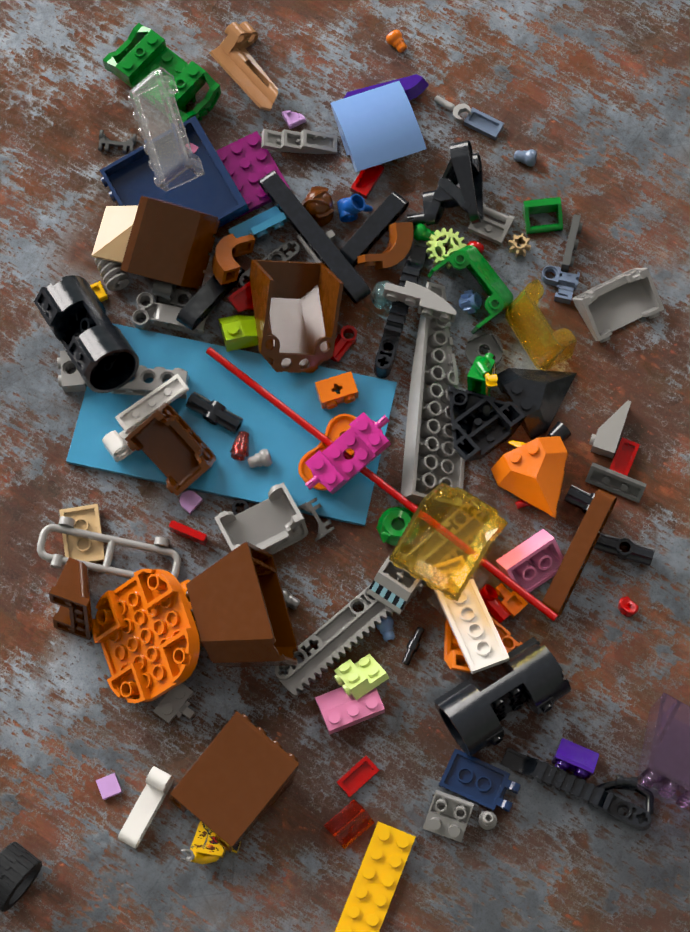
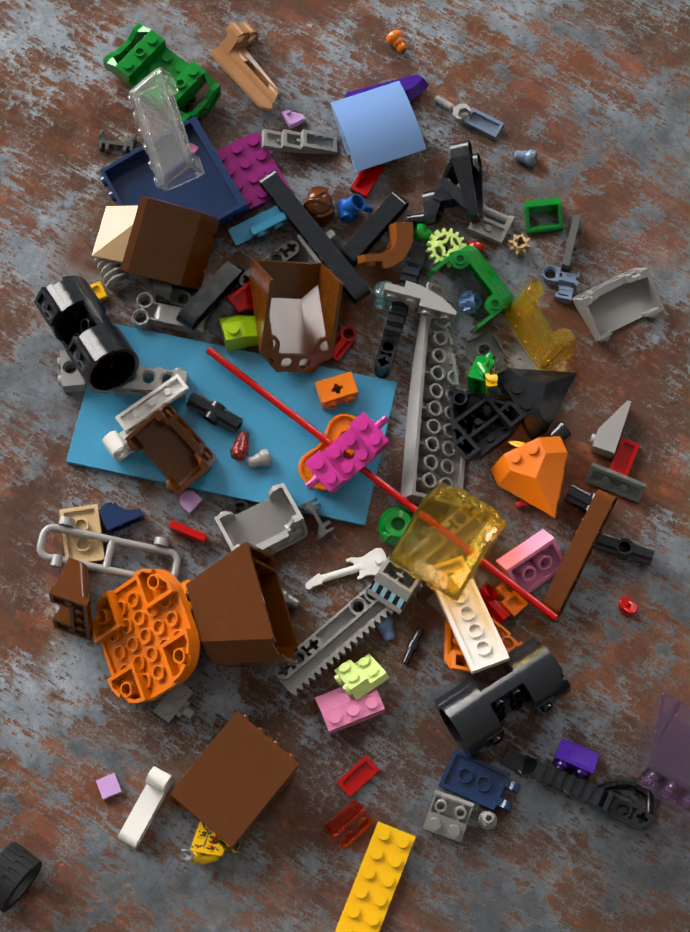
dark orange arch [212,234,256,285] -> none
none -> dark blue arch [98,502,145,535]
none -> white piece [305,548,387,590]

